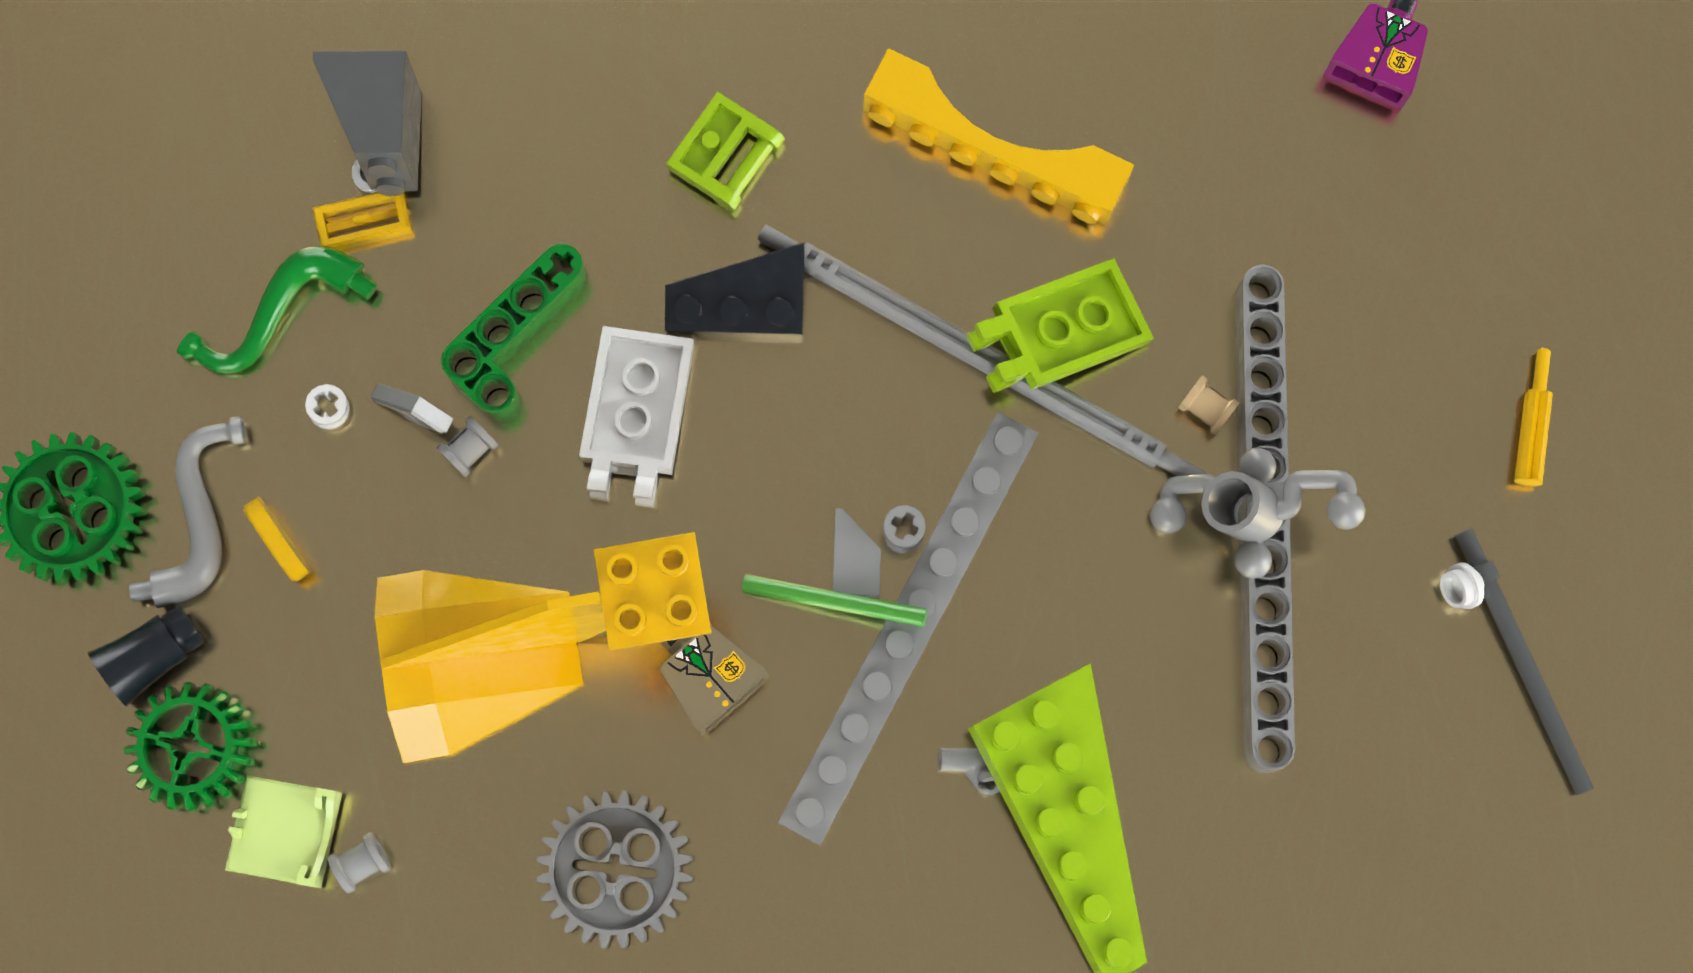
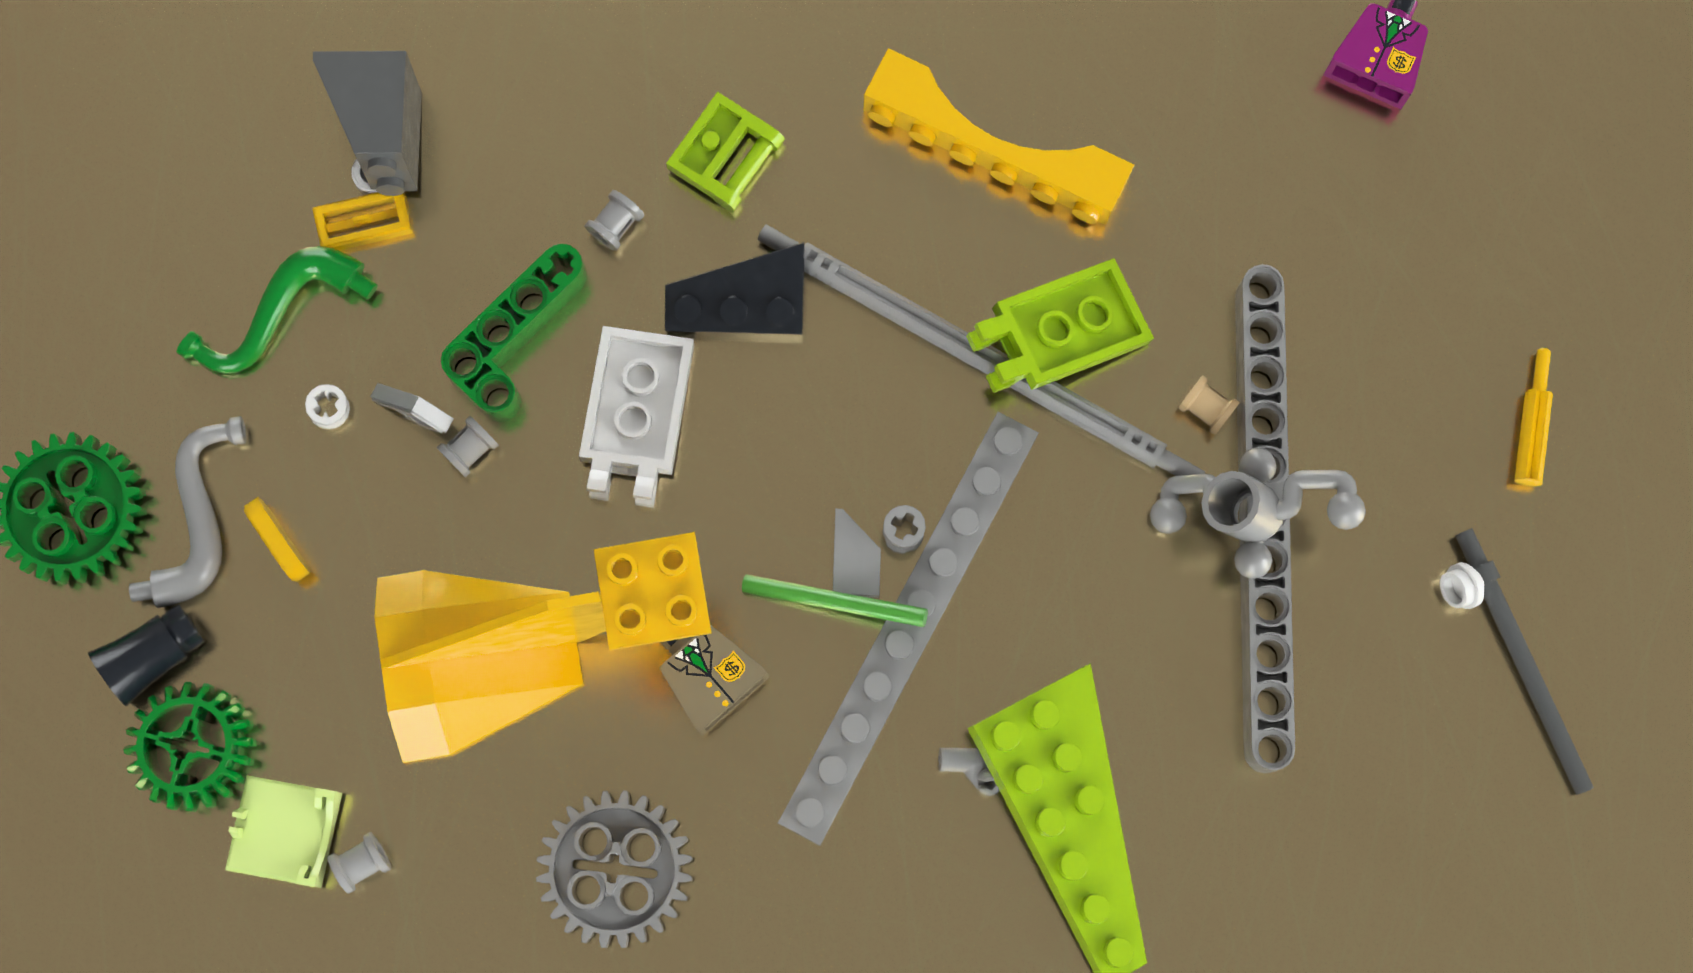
none -> light grey bush [584,190,644,251]

